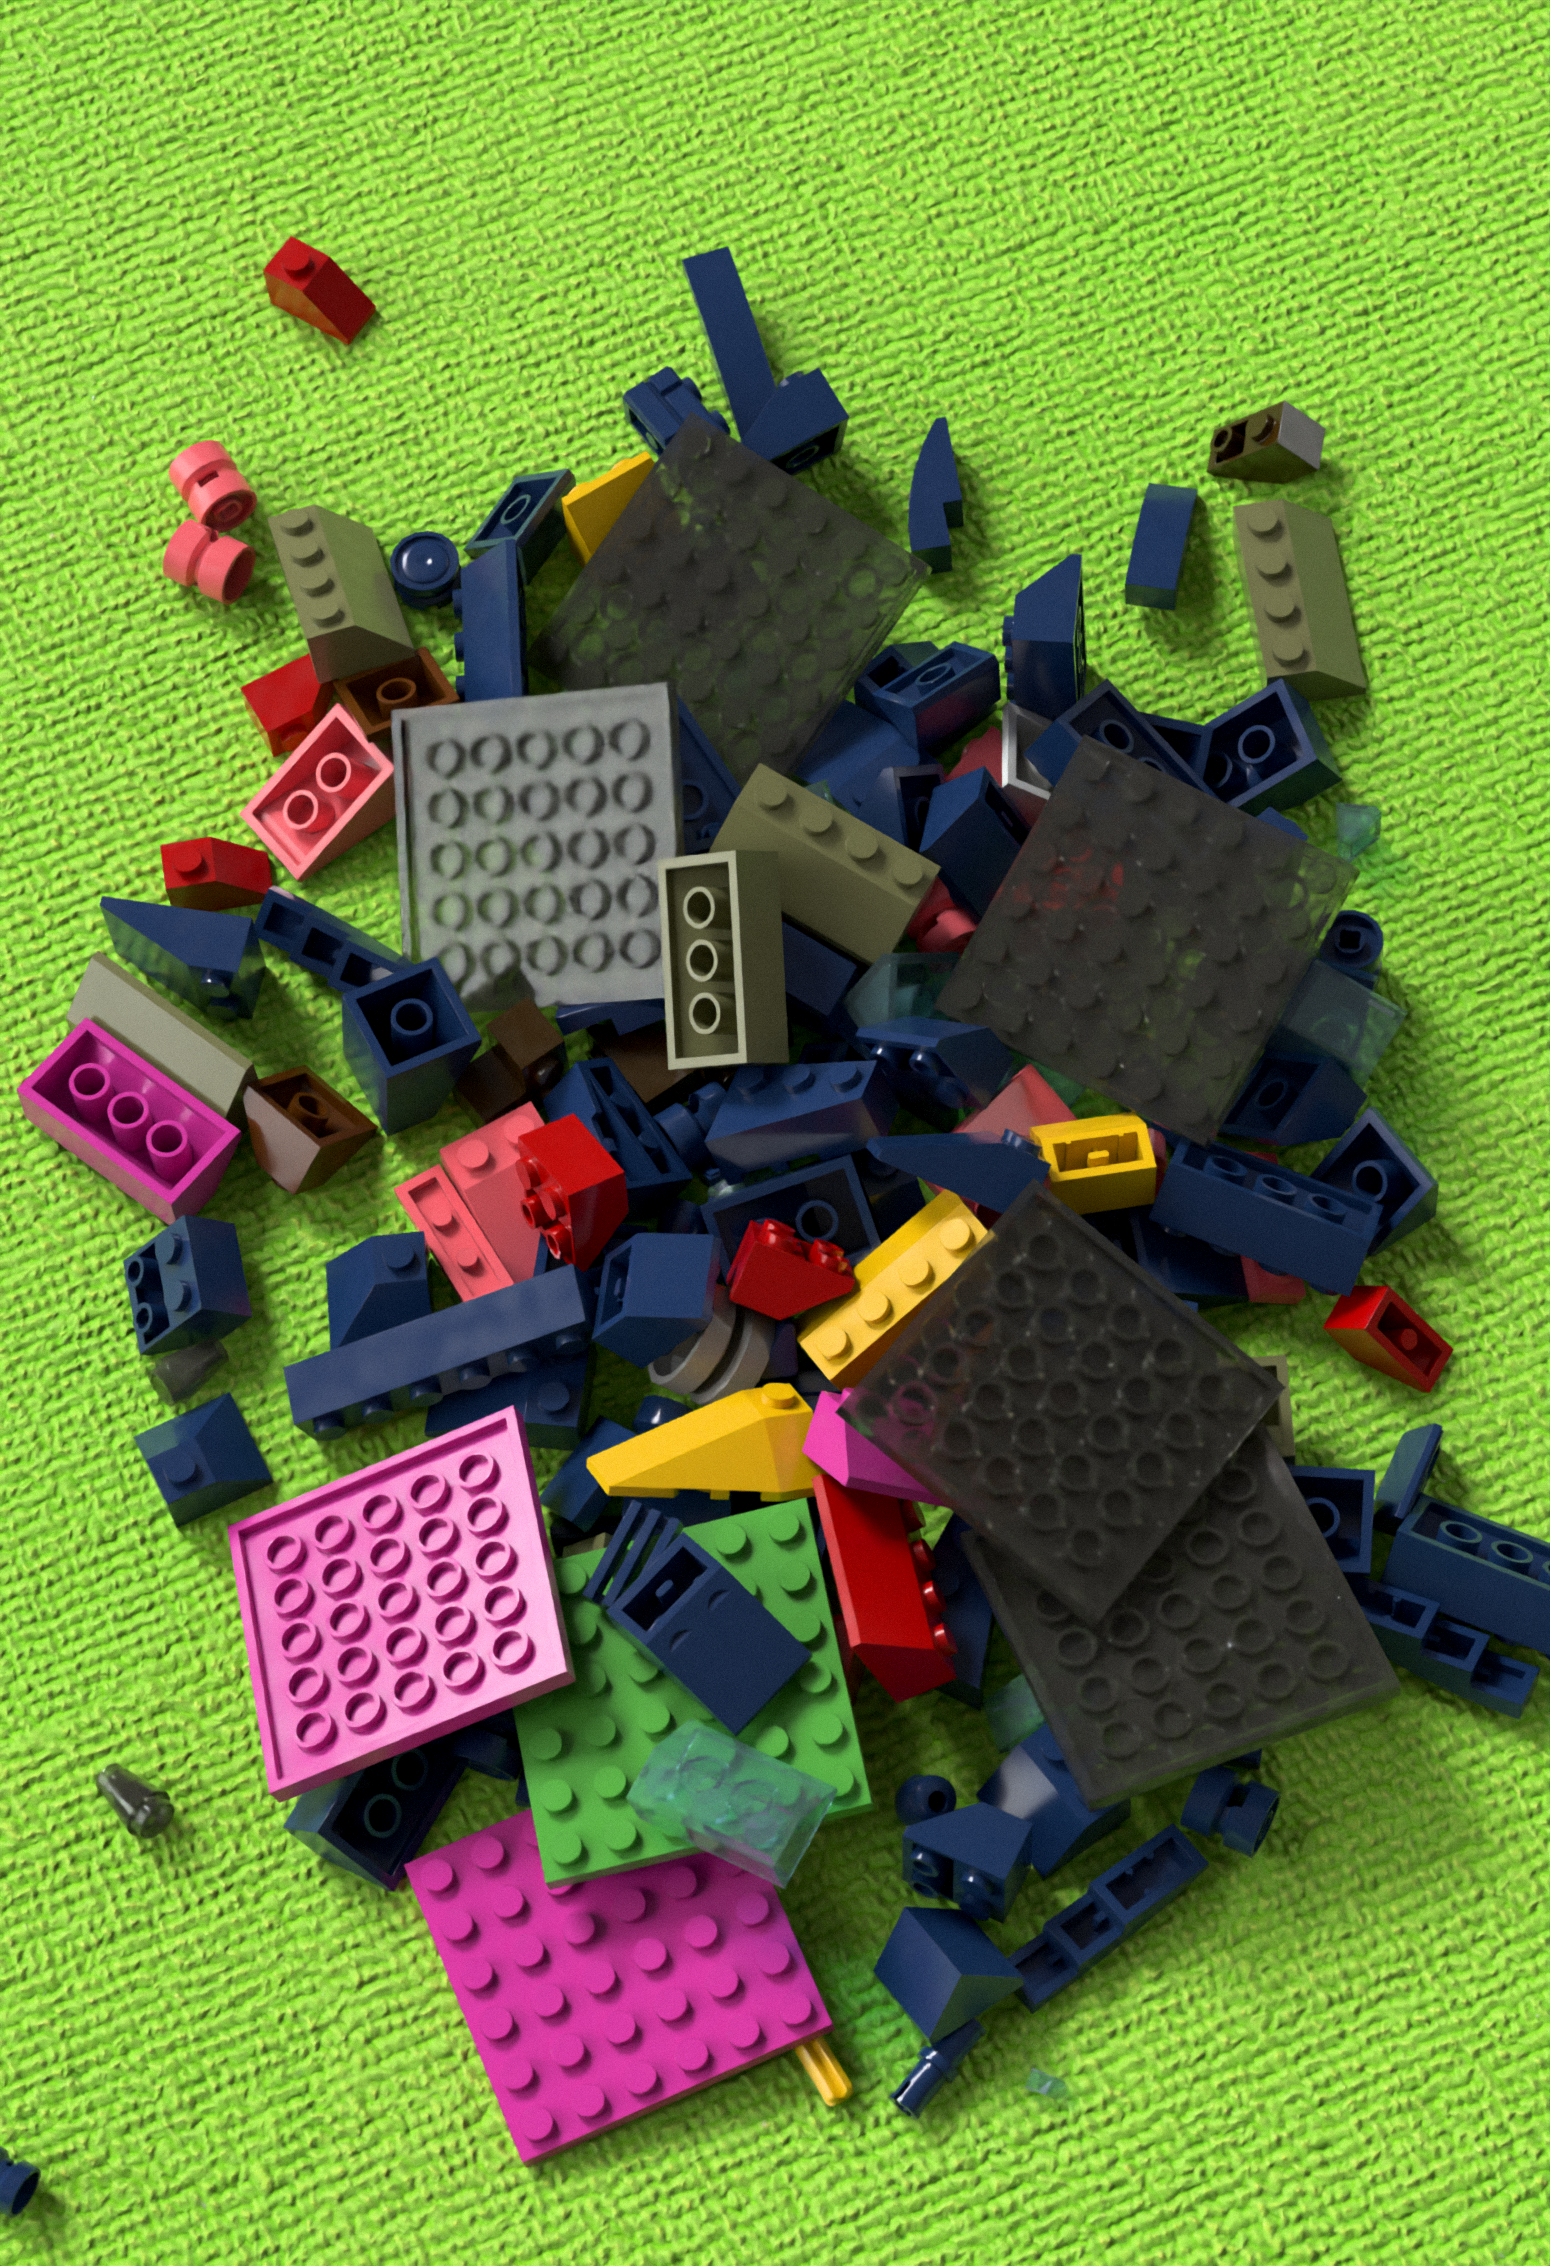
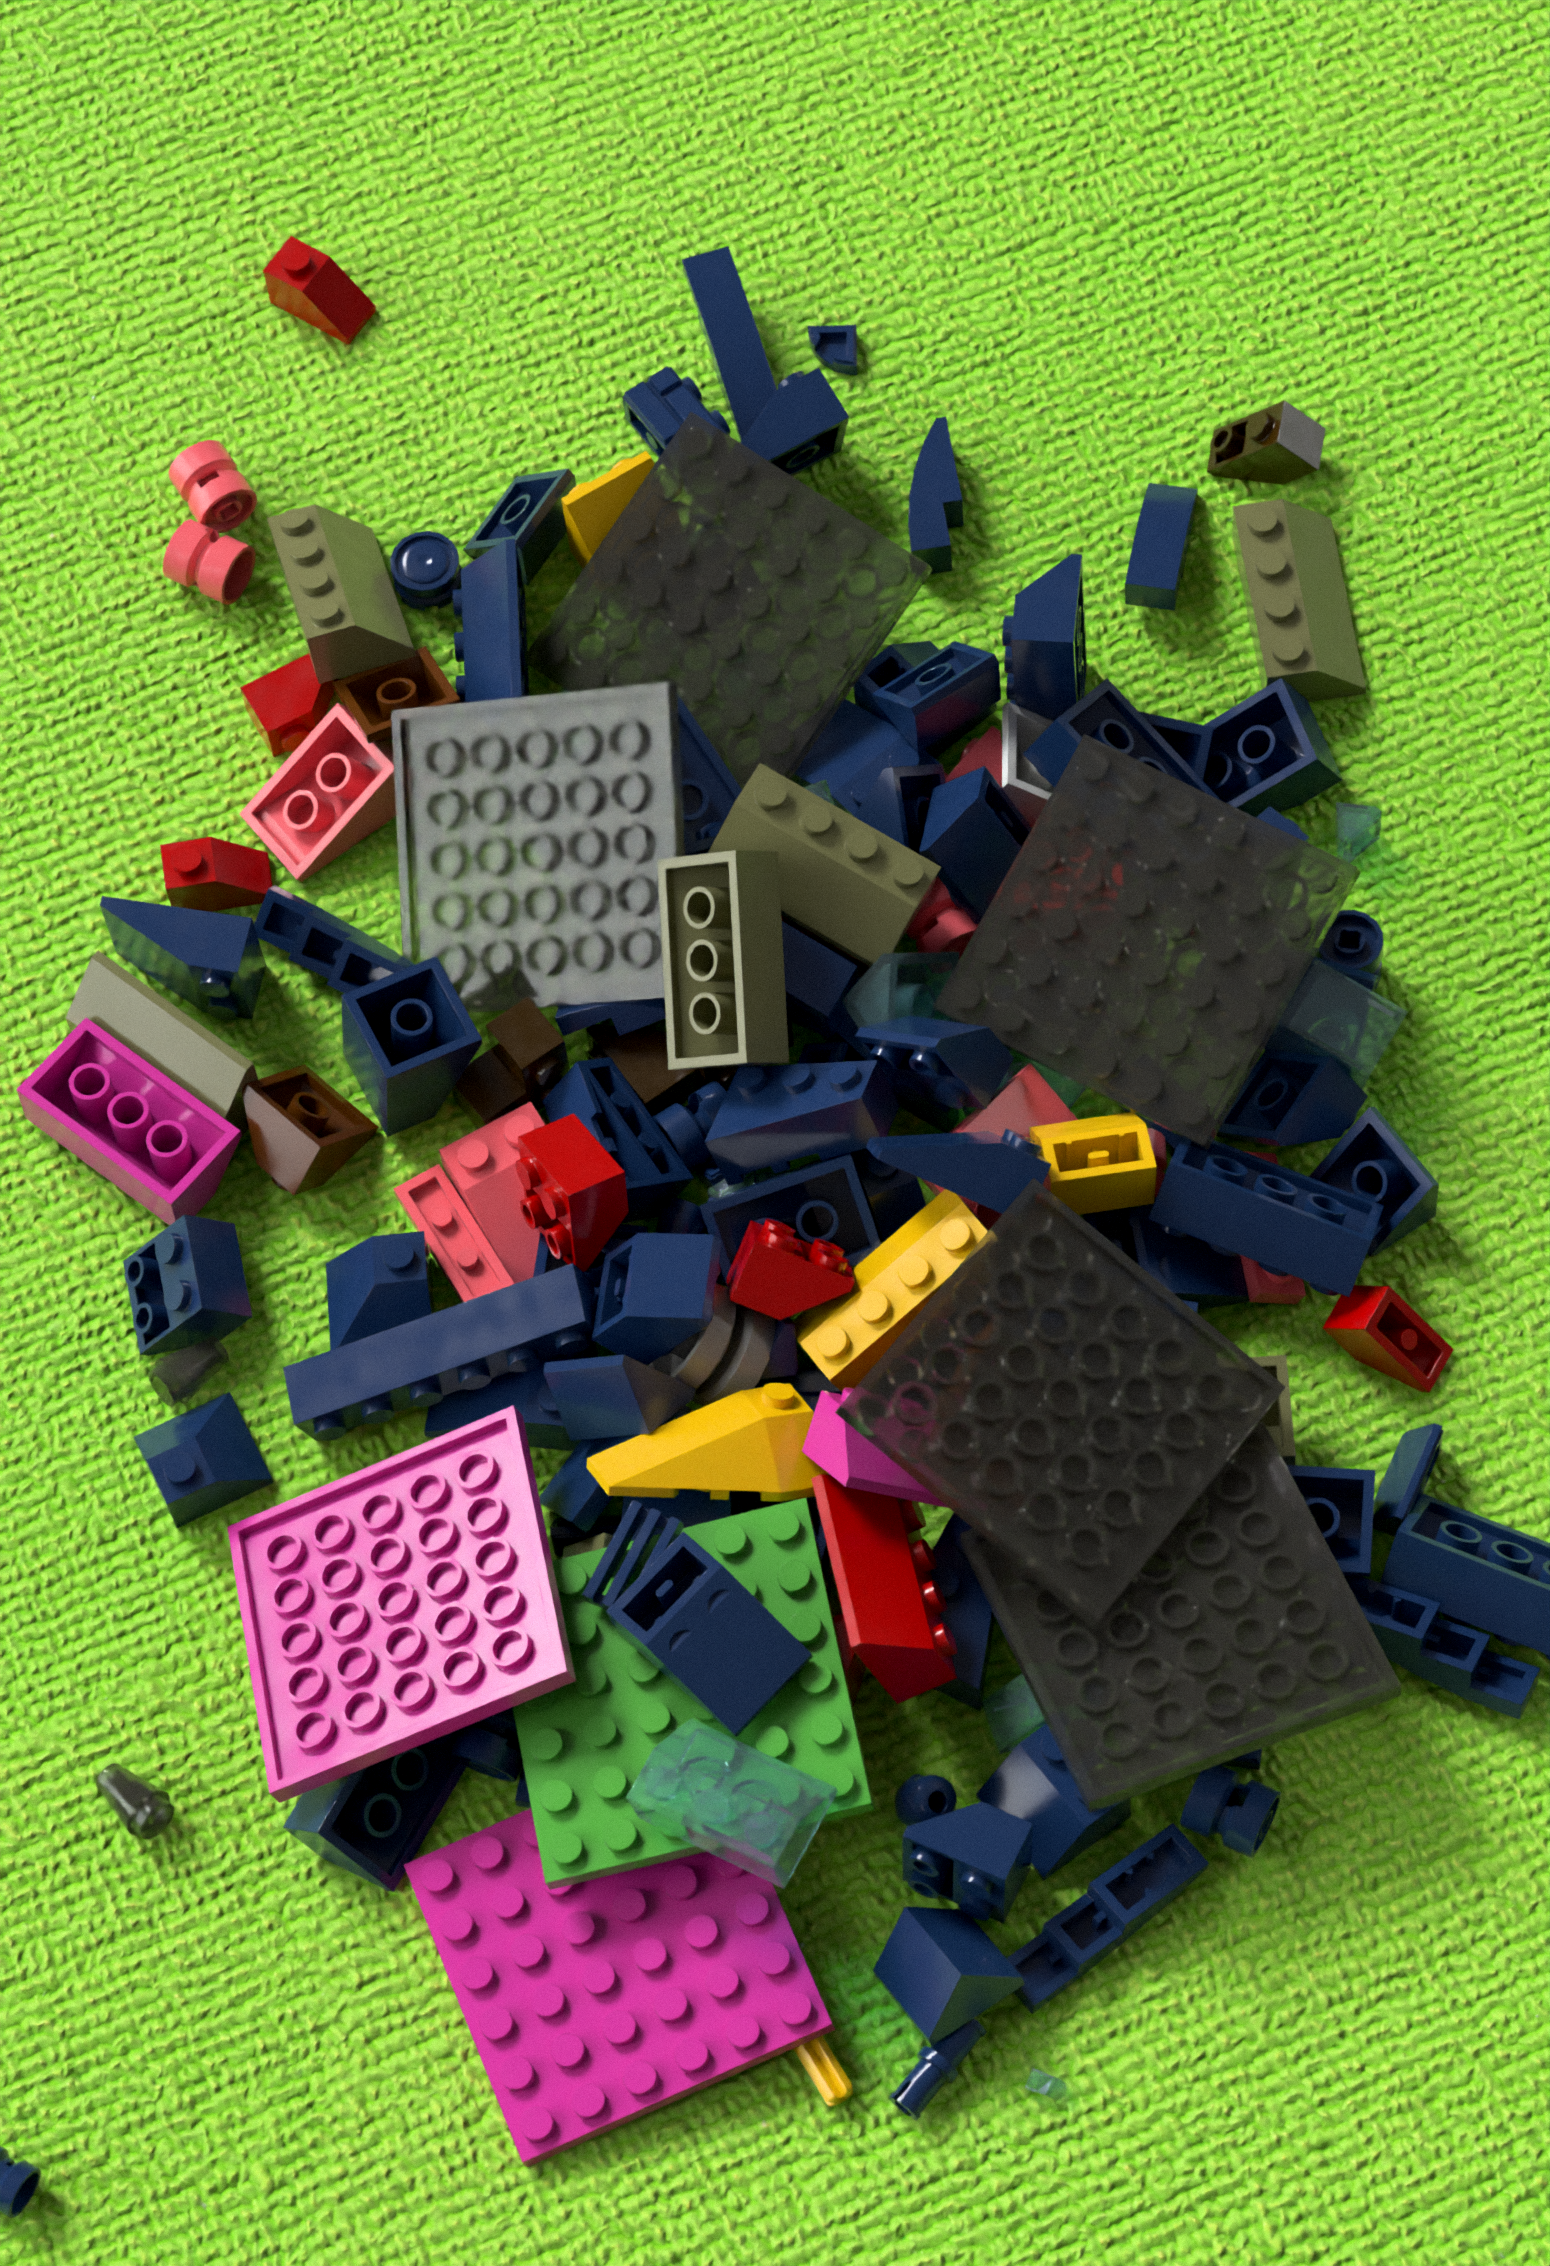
none -> dark blue slope [543,1355,696,1441]
none -> dark blue tile [808,325,857,375]

